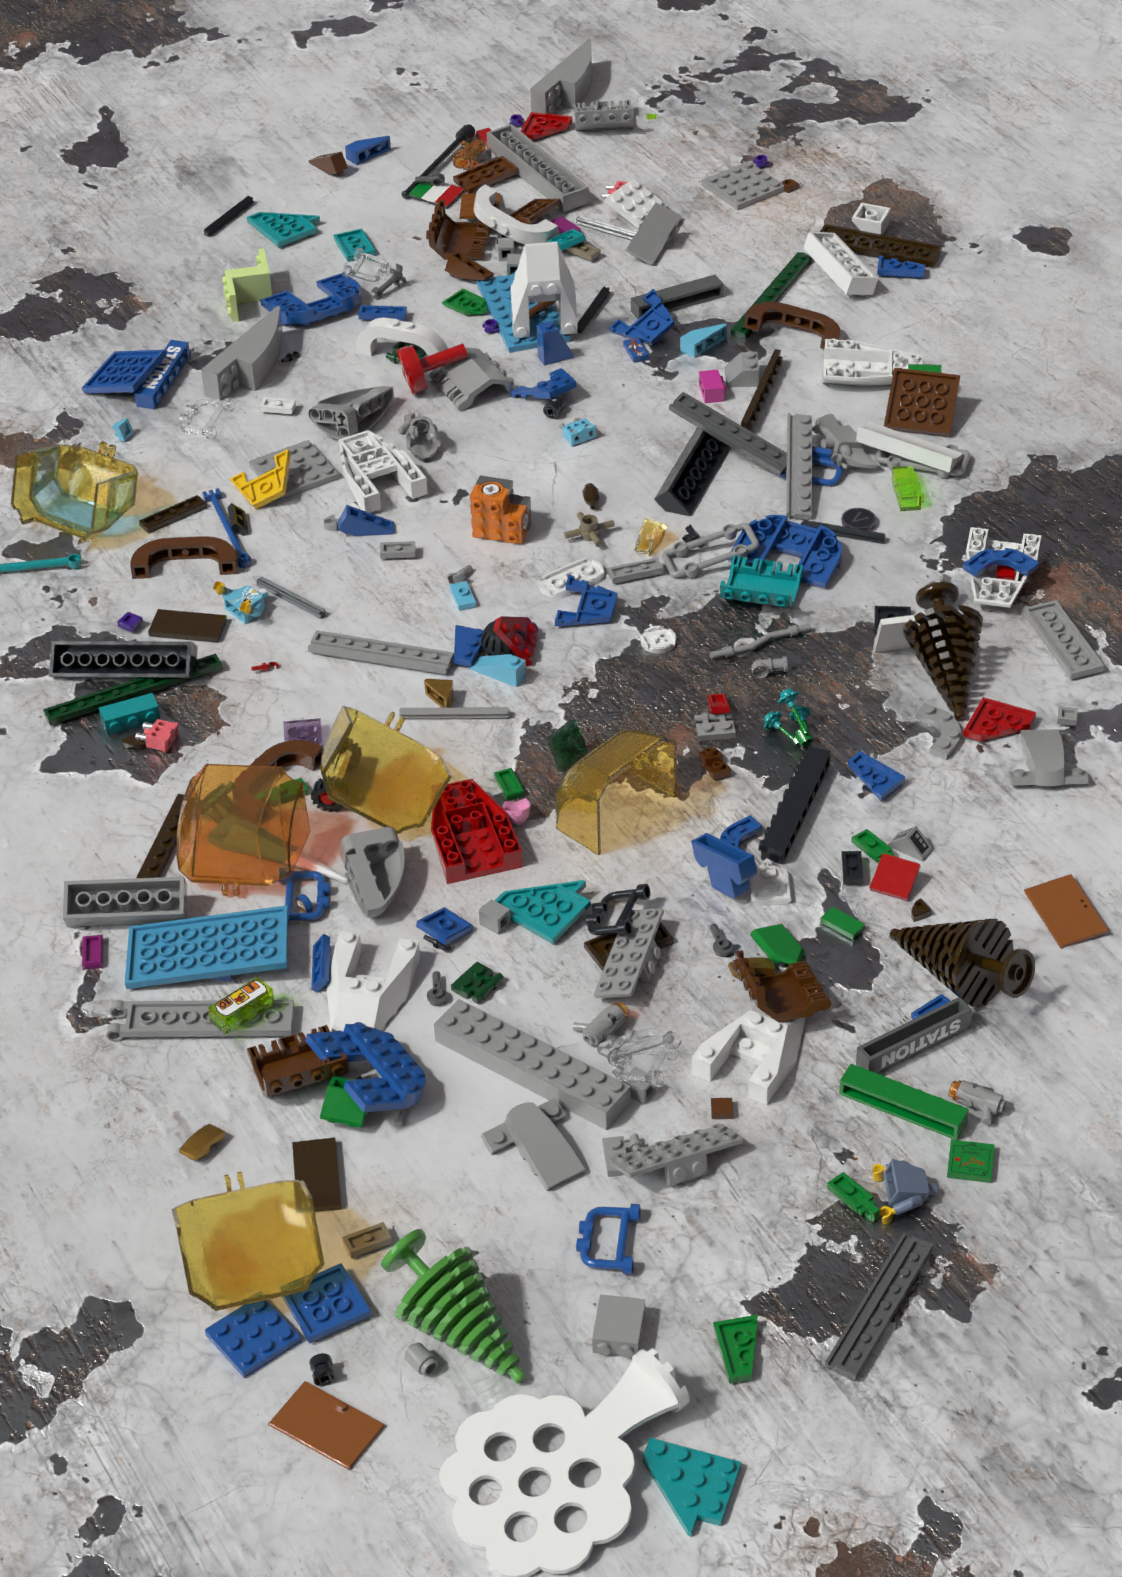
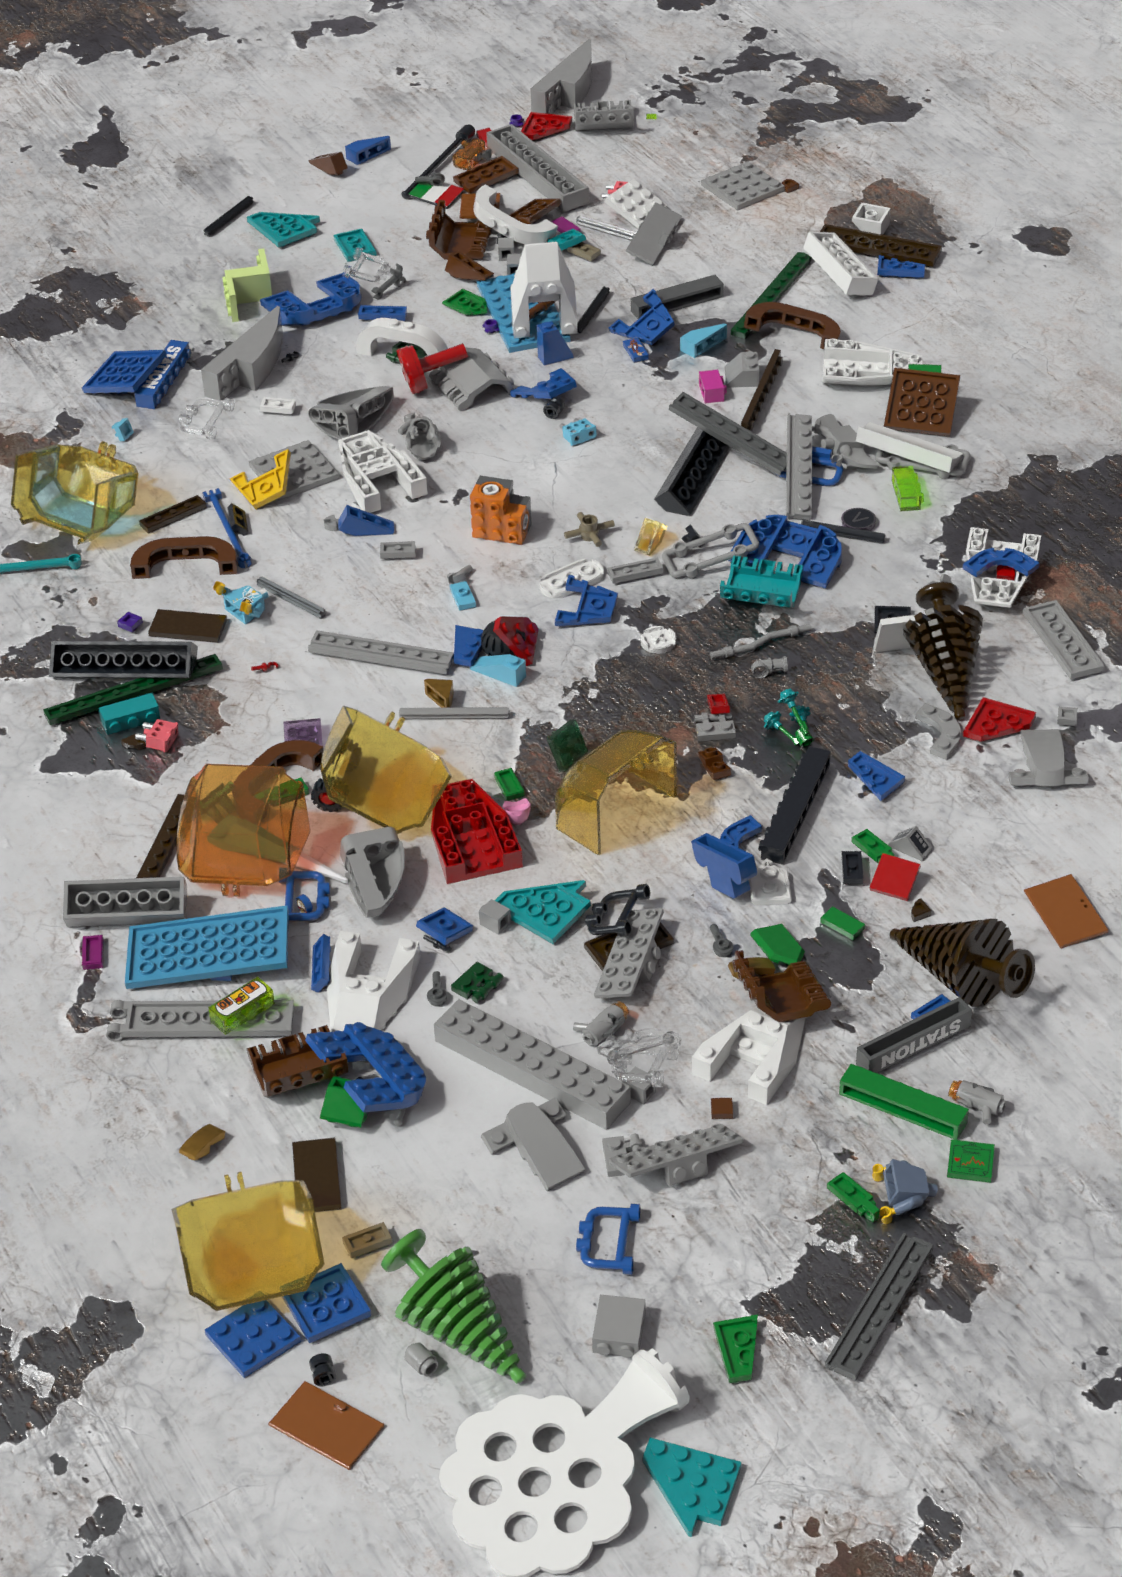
dark brown plant [582,483,600,510] -> none
dark purple plate [753,155,770,168] -> none

